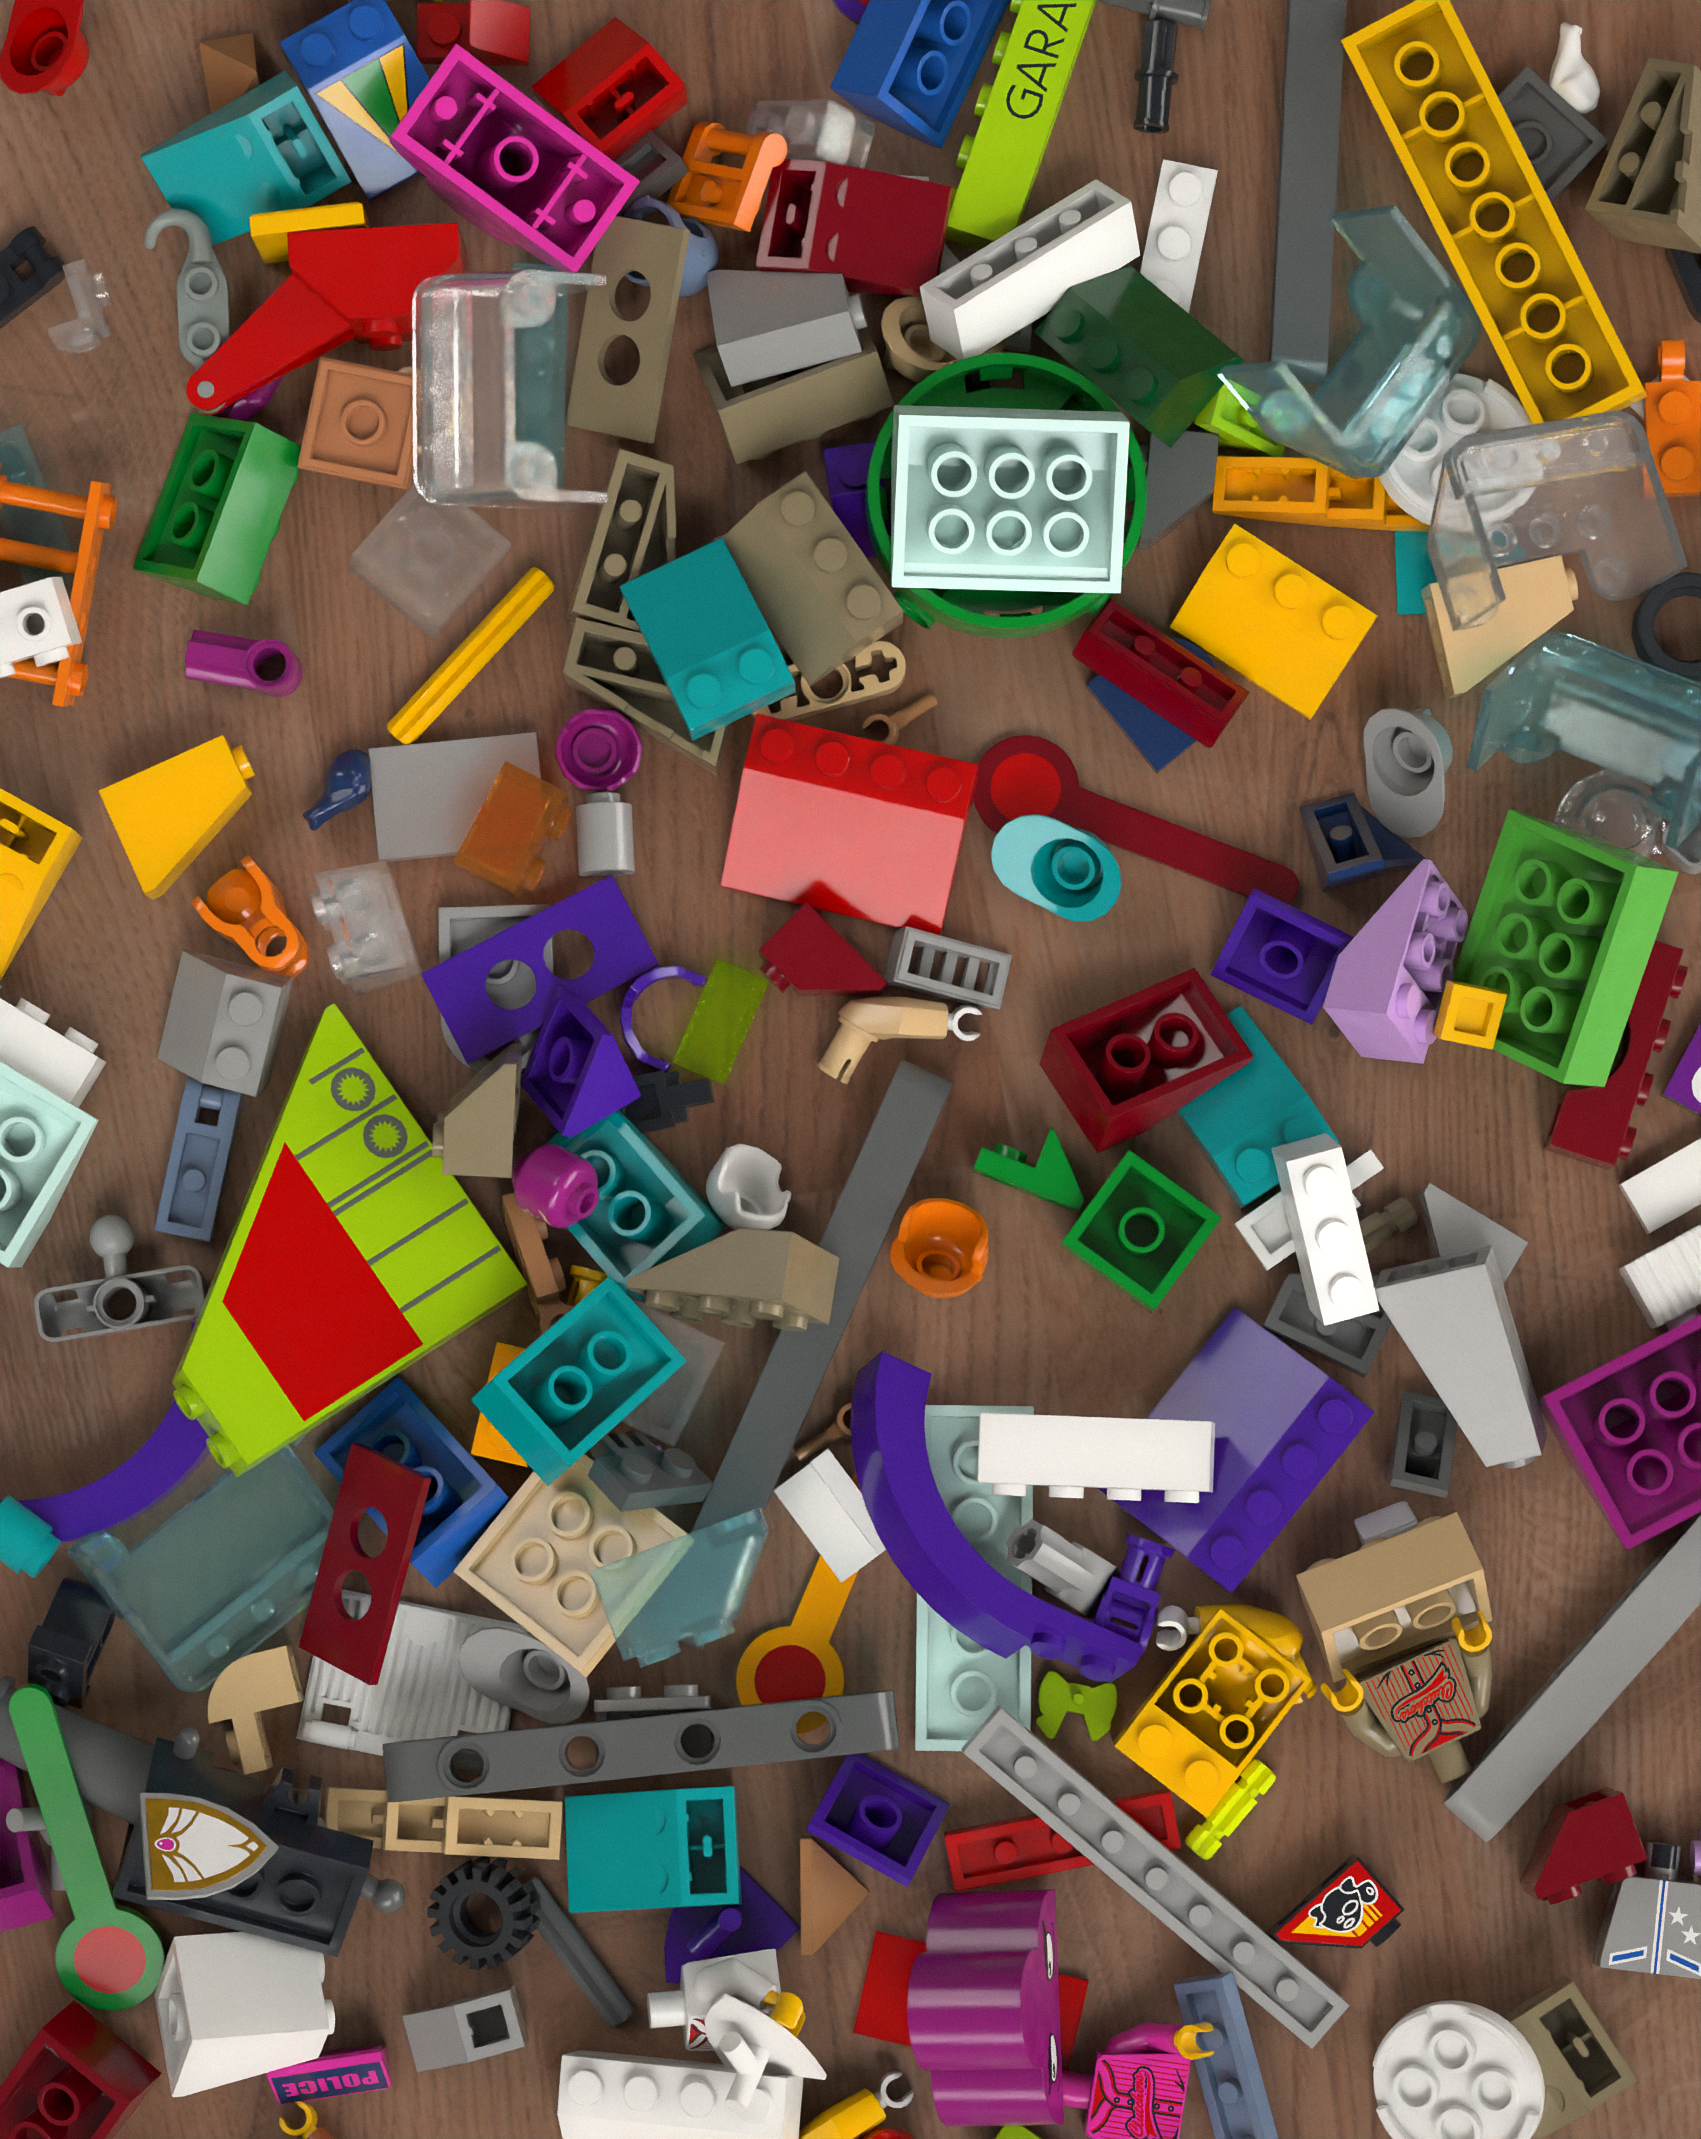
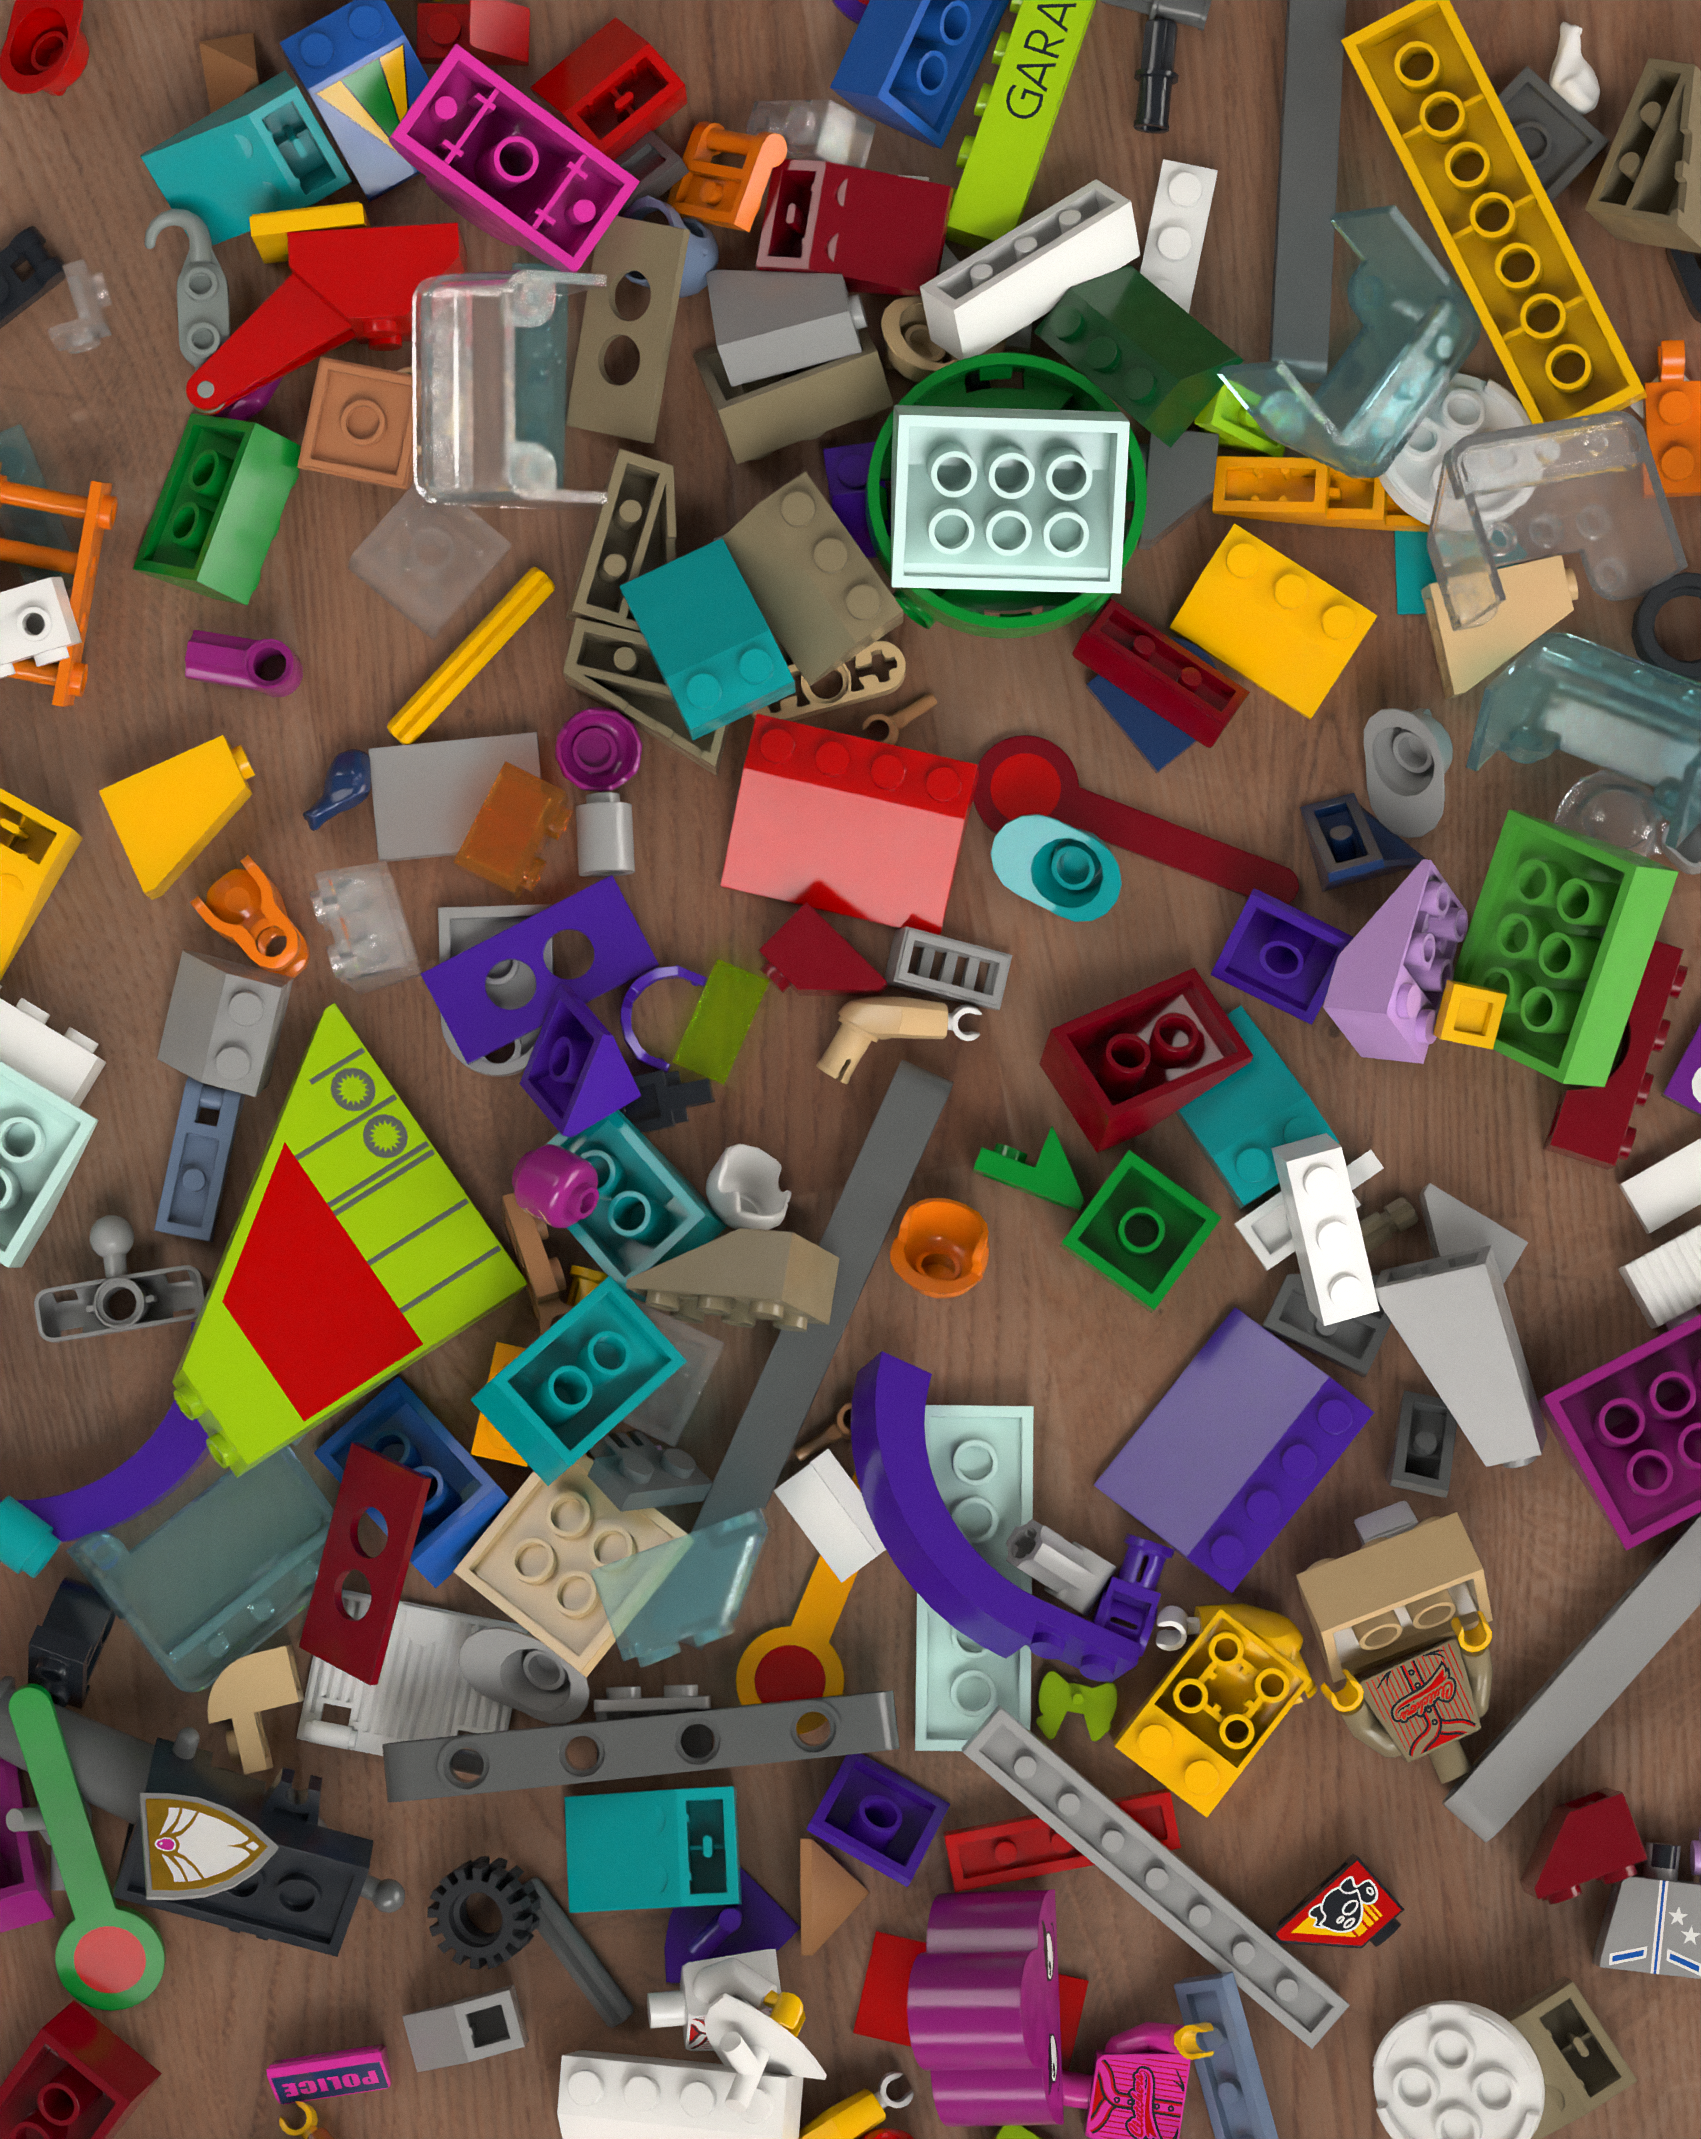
white slope [154,1932,335,2097] -> none
tan slope [324,1787,563,1860] -> none
dark tan slope [432,1043,522,1178] -> none
white brick [978,1413,1215,1503] -> none
neon yellow axle [1185,1759,1276,1860] -> none

